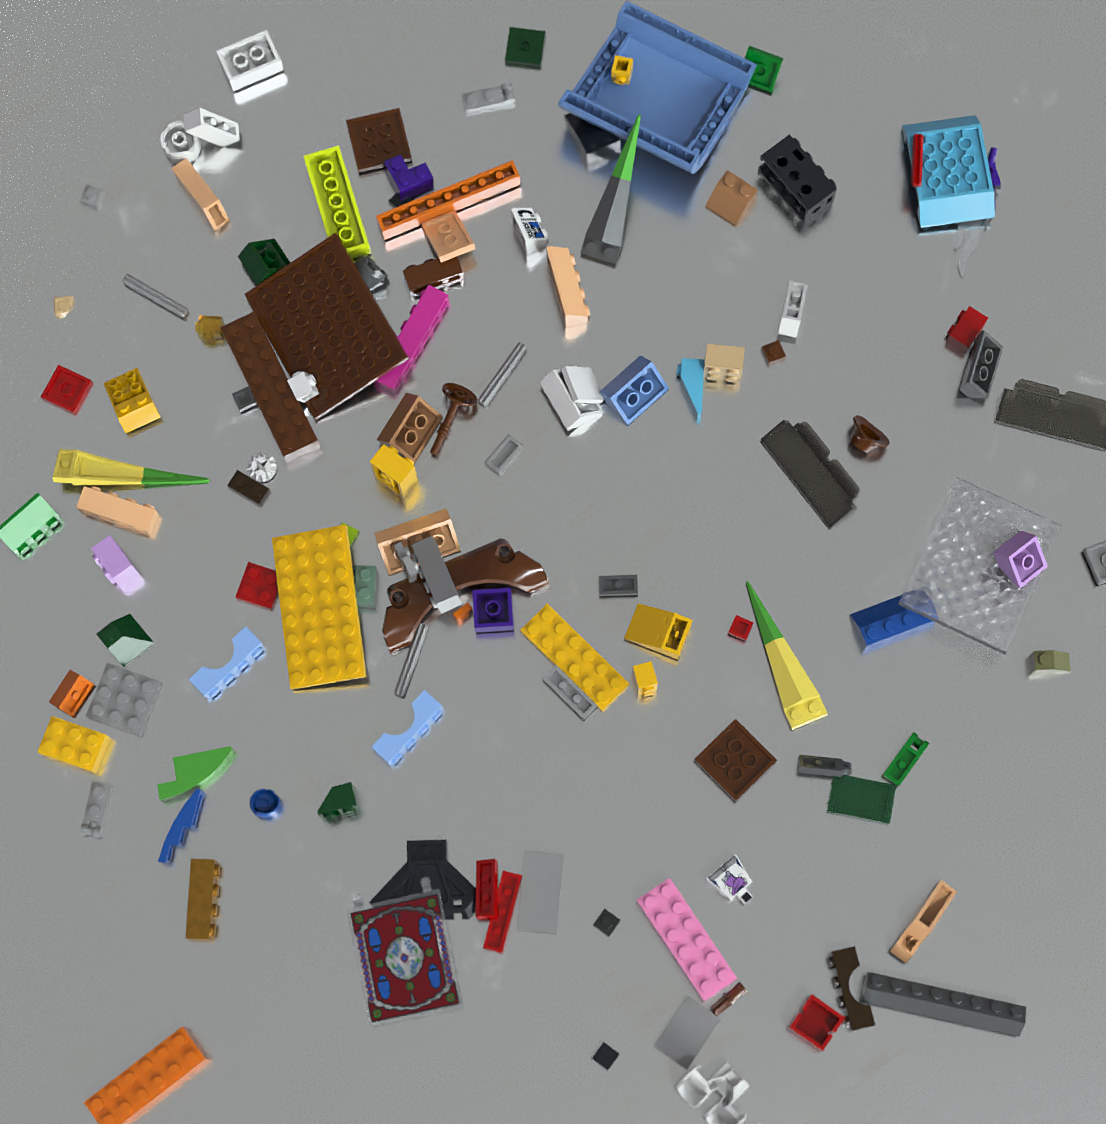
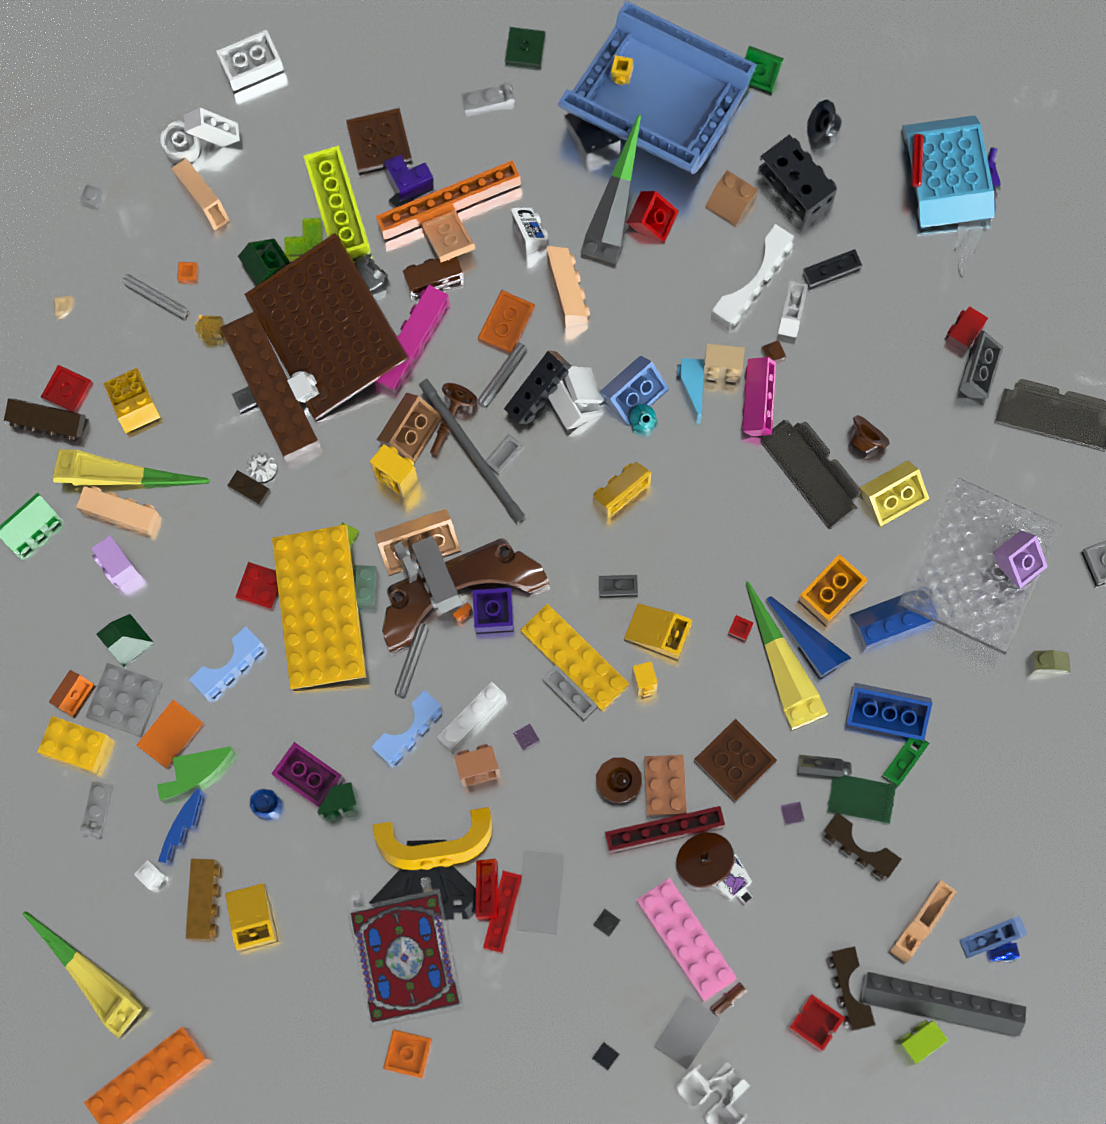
none -> dark brown brick [4,398,86,440]
none -> light yellow plate [23,911,143,1038]
none -> white brick [134,860,165,890]
none -> orange tile [136,700,204,769]
none -> orange tile [177,262,198,282]
none -> yellow slope [225,883,278,951]
none -> magenta brick [271,742,344,808]
none -> clear neon green plate [284,218,322,257]
none -> yellow arch [372,807,492,870]
none -> orange tile [383,1029,432,1078]
none -> dark grey piece [419,379,525,522]
none -> white brick [437,681,506,753]
none -> nougat brick [454,744,501,787]
none -> orange tile [478,290,535,354]
none -> black brick [504,350,571,424]
none -> clear purple tile [513,724,540,750]
none -> yellow slope [593,461,652,519]
none -> reddish brown hat [596,757,642,803]
none -> dark red brick [604,806,725,854]
none -> red slope [626,191,679,242]
none -> teal piece [630,403,658,431]
none -> nougat brick [644,755,687,818]
none -> reddish brown piece [676,832,735,888]
none -> white arch [711,224,794,329]
none -> dark pink brick [742,357,776,436]
none -> blue wedge [766,596,851,678]
none -> clear purple tile [781,802,805,825]
none -> light orange brick [798,554,868,626]
none -> black plate [803,249,862,287]
none -> black hat [807,99,842,142]
none -> dark brown arch [822,812,902,880]
none -> blue slope [847,682,932,740]
none -> light yellow slope [859,460,929,526]
none -> lime brick [896,1020,949,1065]
none -> medium blue slope [960,916,1028,958]
none -> clear blue cone [989,941,1020,962]

